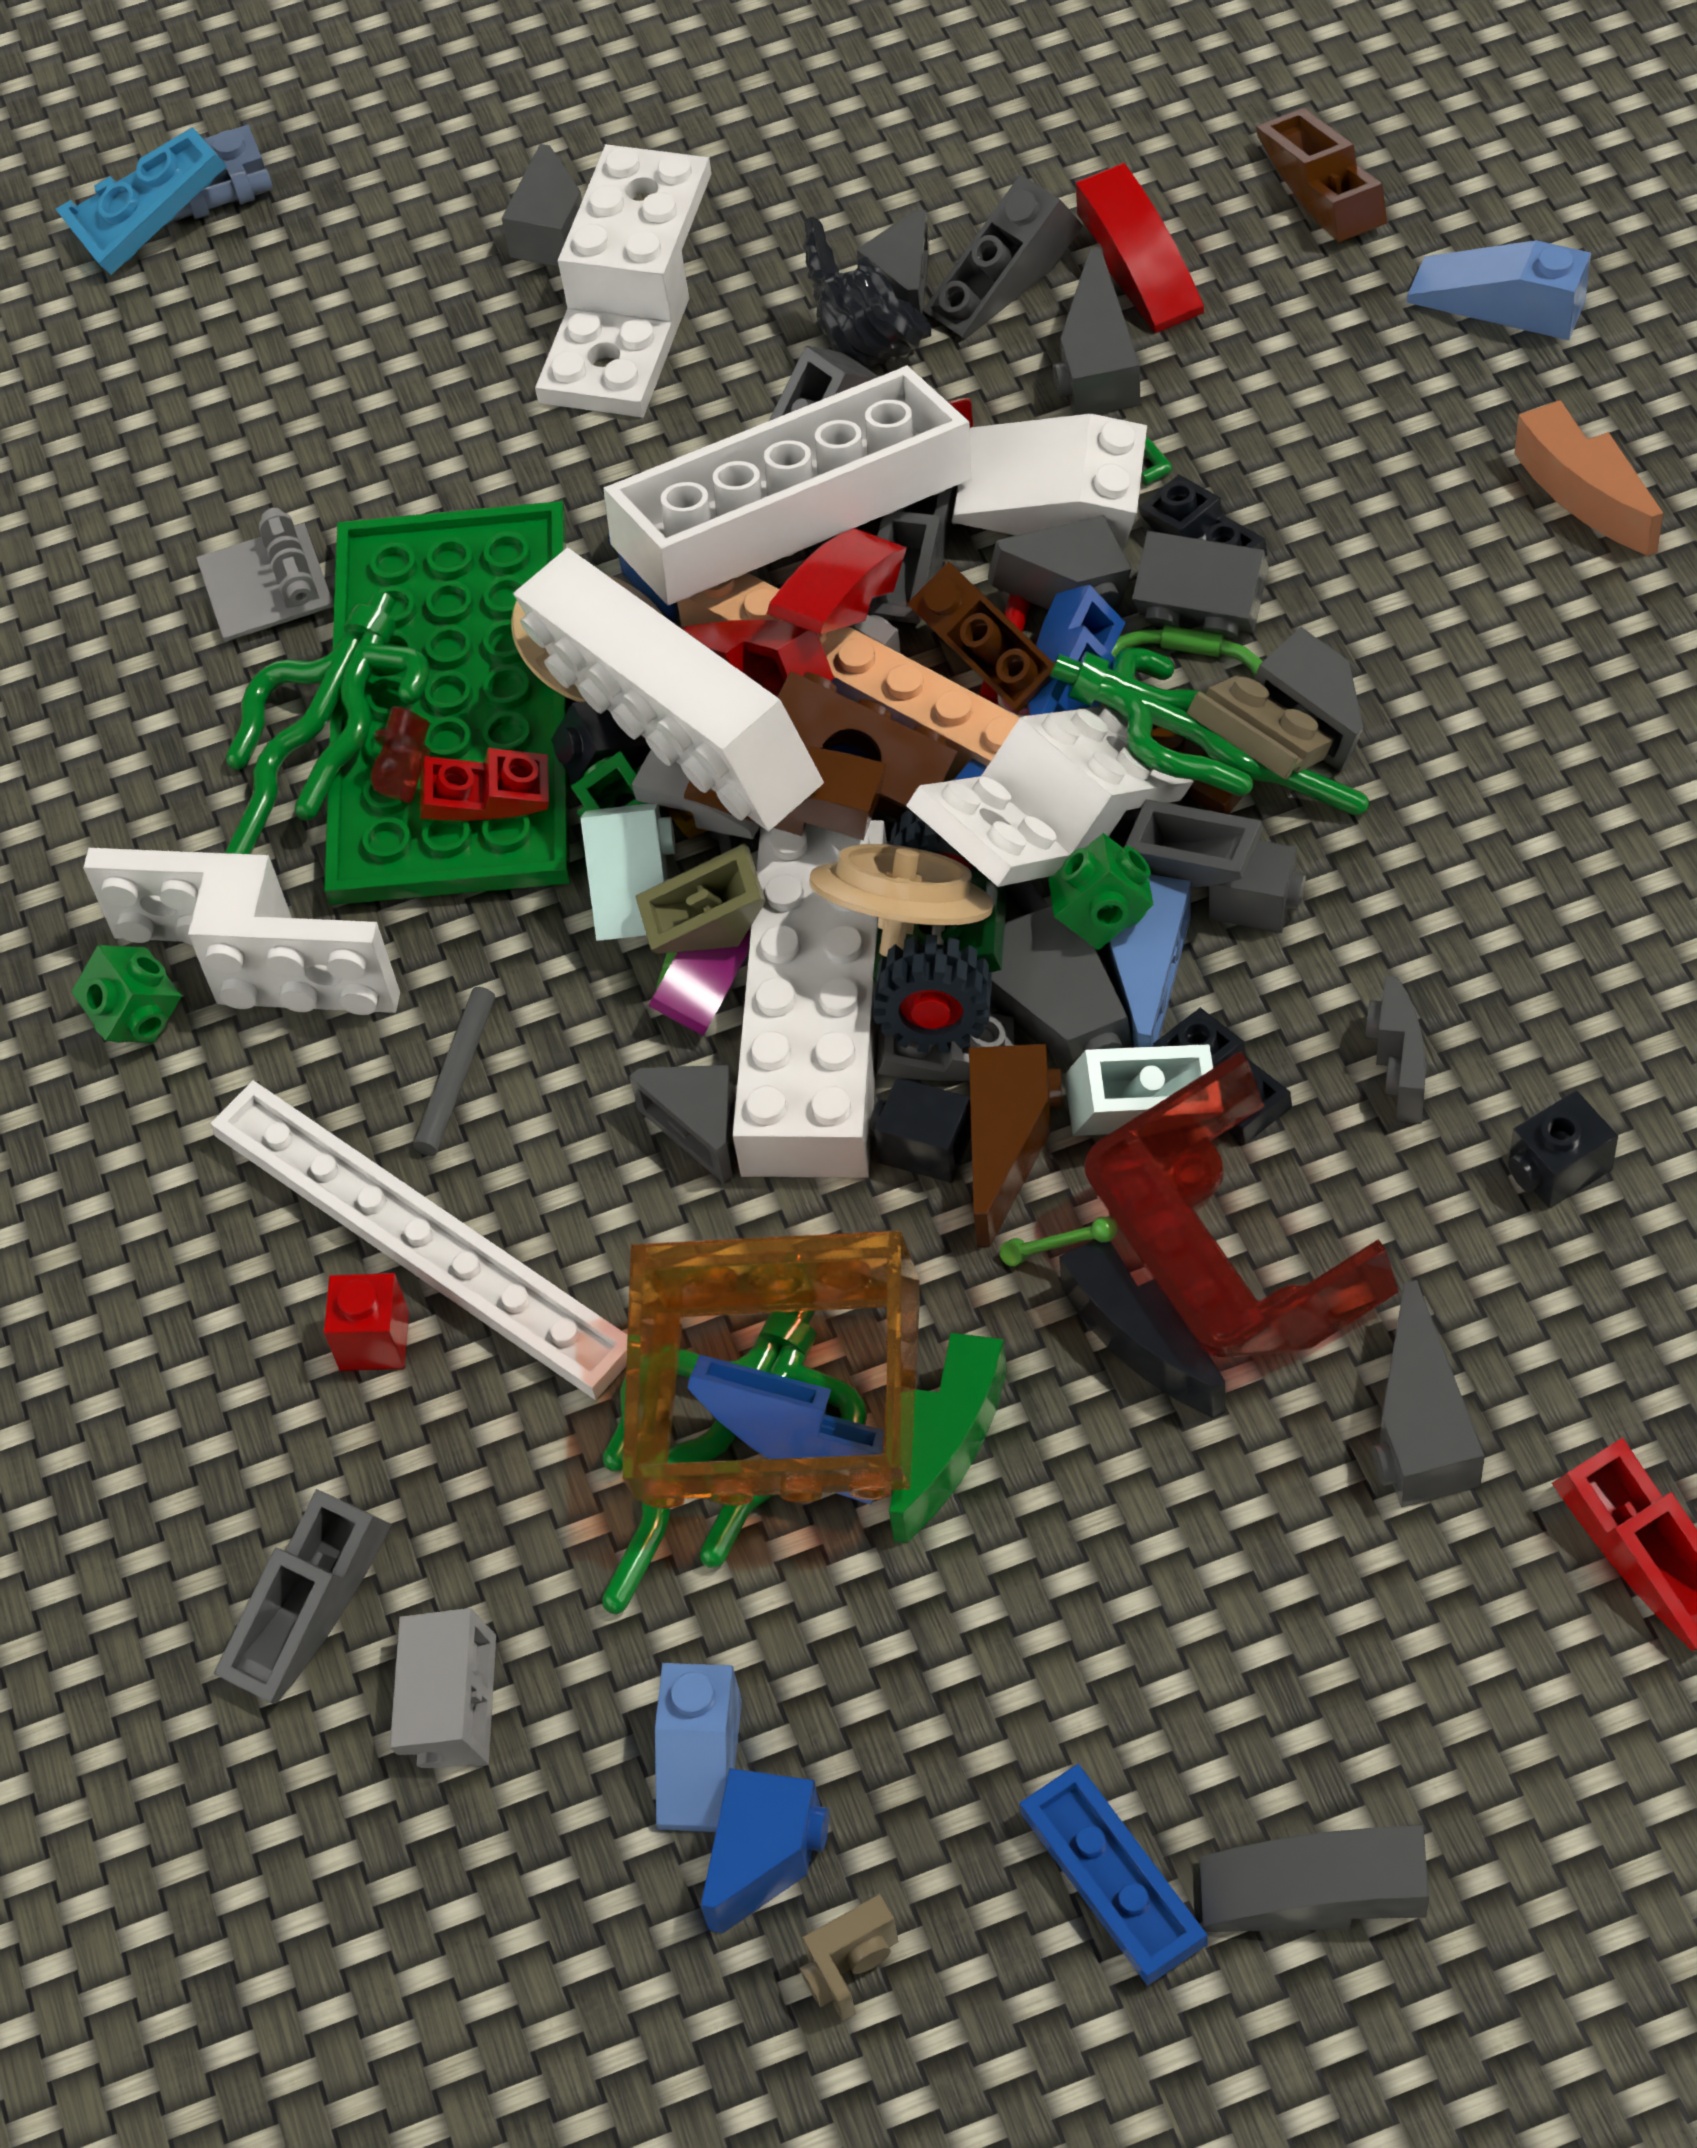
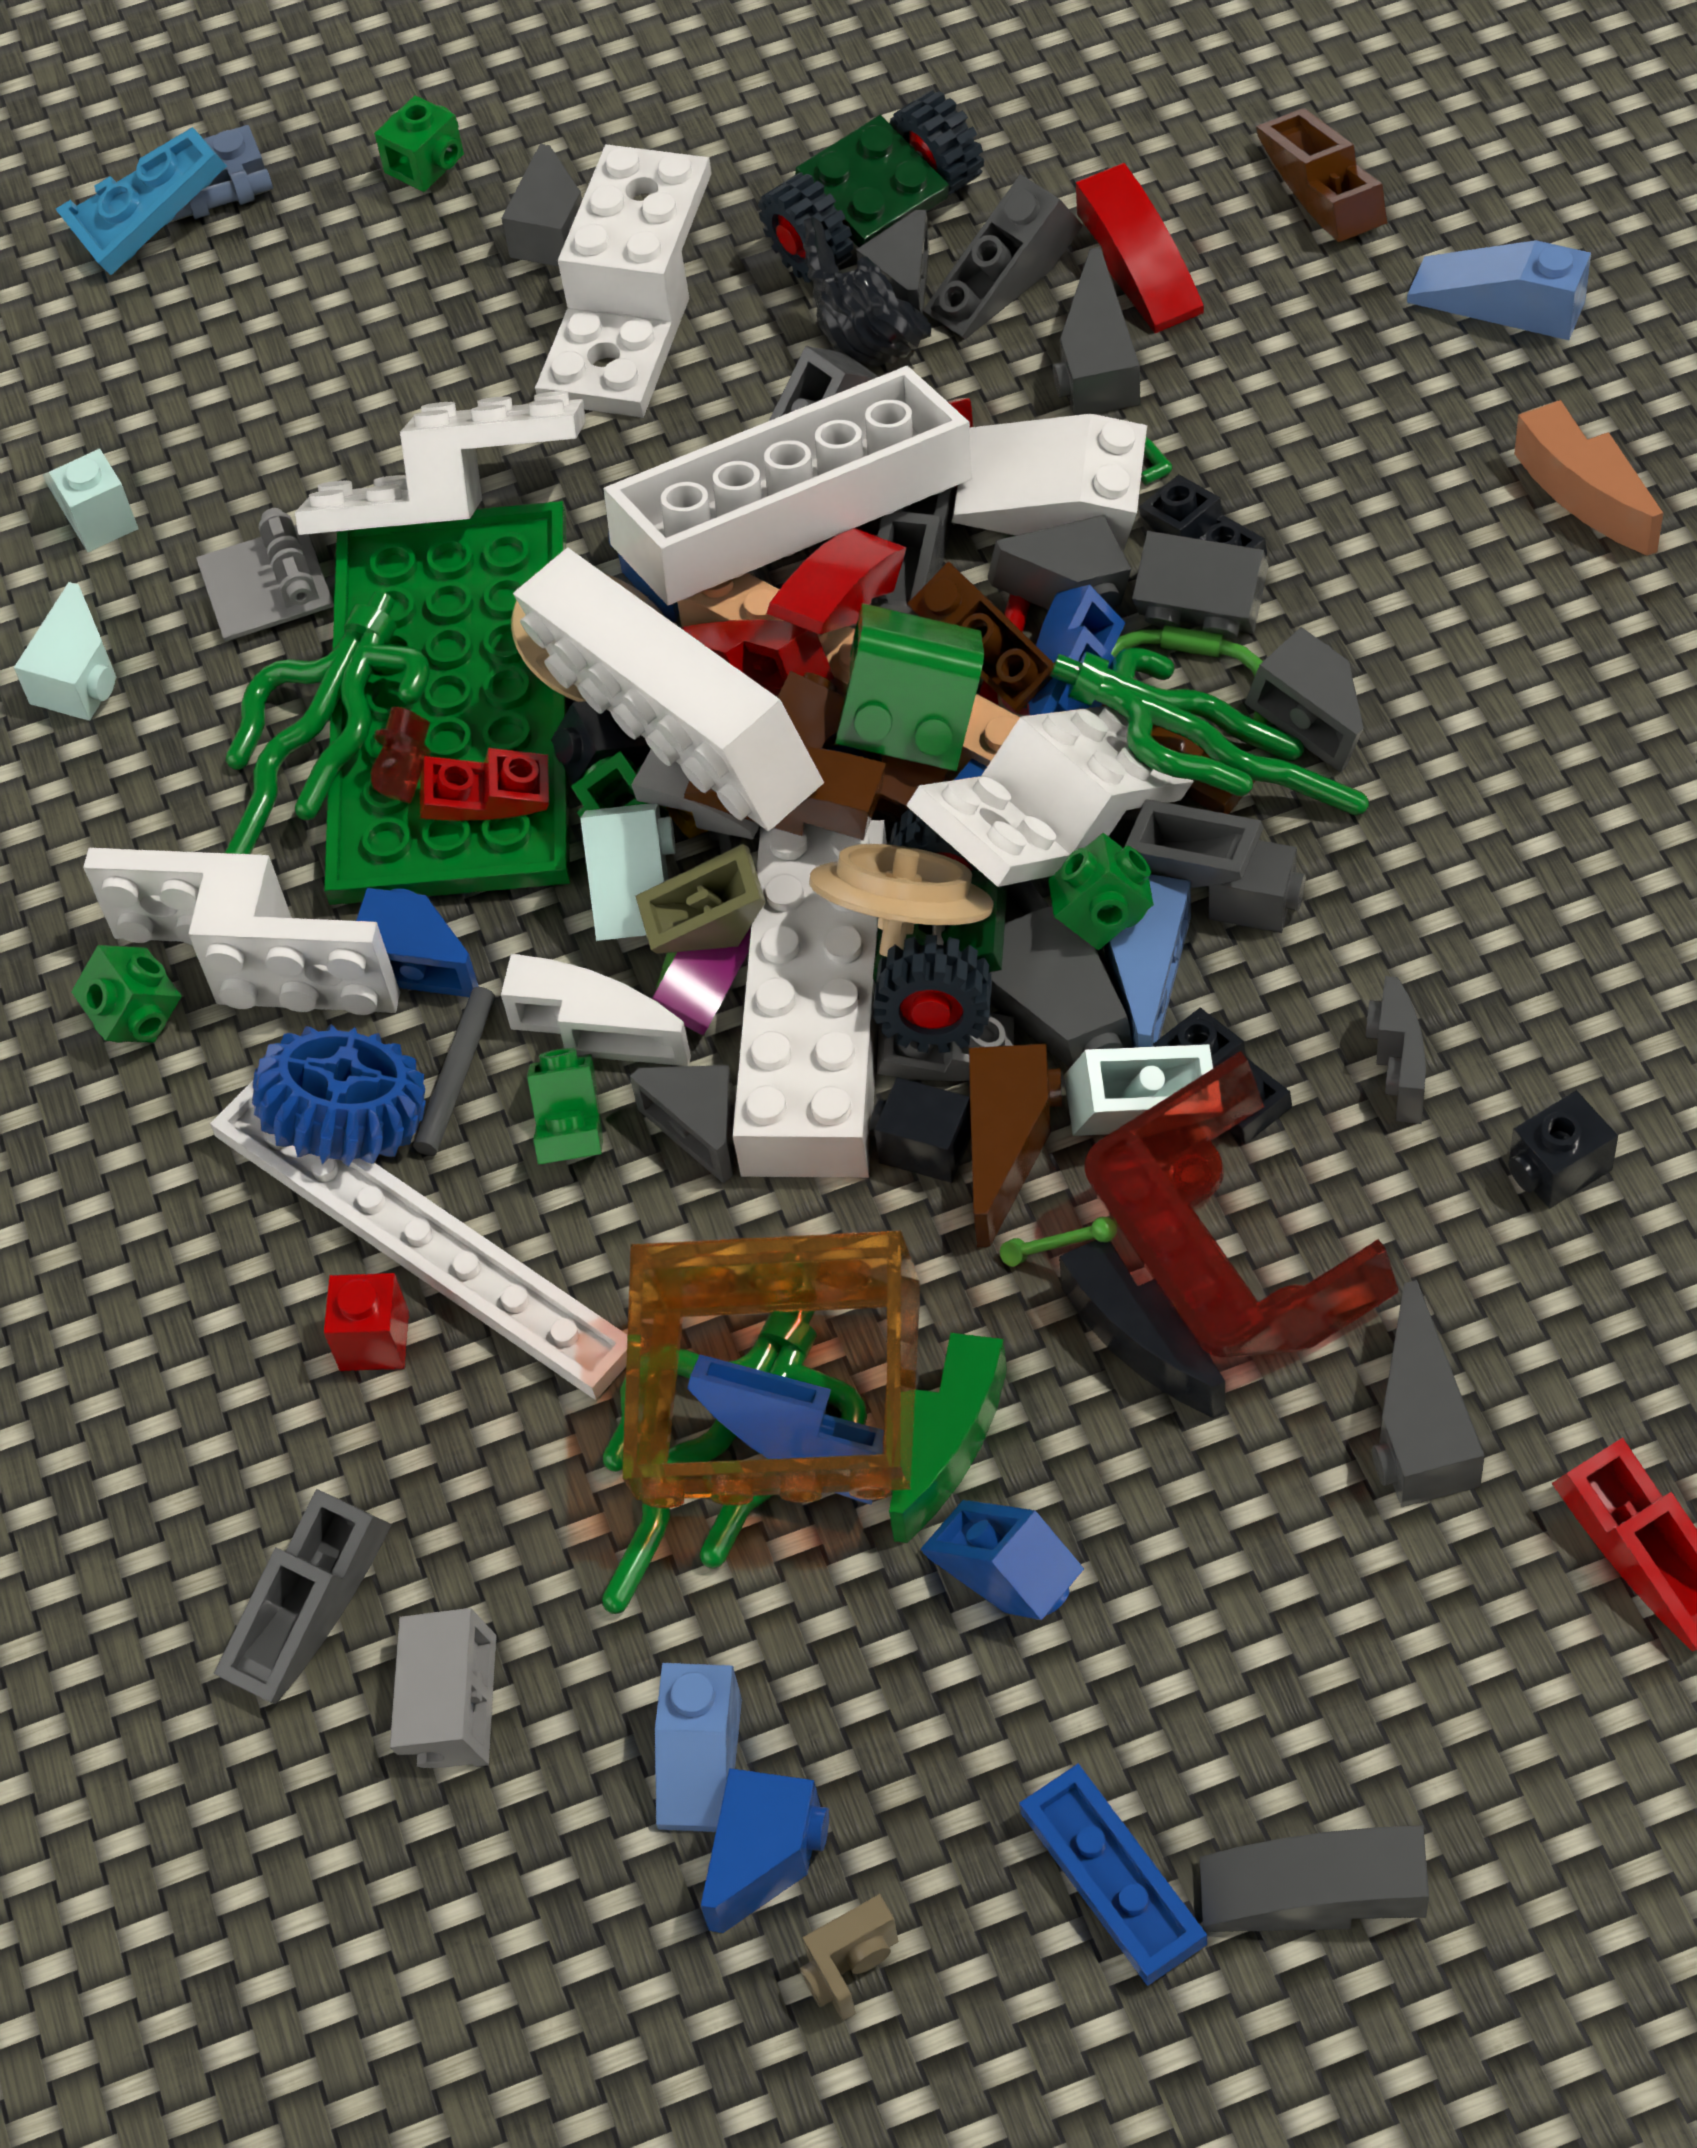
dark tan plate [1186,675,1334,779] -> none
none -> light aqua slope [14,582,117,721]
none -> light aqua slope [43,449,138,552]
none -> blue gear [252,1024,426,1167]
none -> white bracket [295,391,586,535]
none -> blue slope [356,888,479,997]
none -> green brick [374,95,464,192]
none -> white slope [501,954,691,1066]
none -> green slope [527,1048,603,1165]
none -> plate [758,90,984,283]
none -> green piece [835,603,984,771]
none -> blue slope [921,1500,1084,1620]

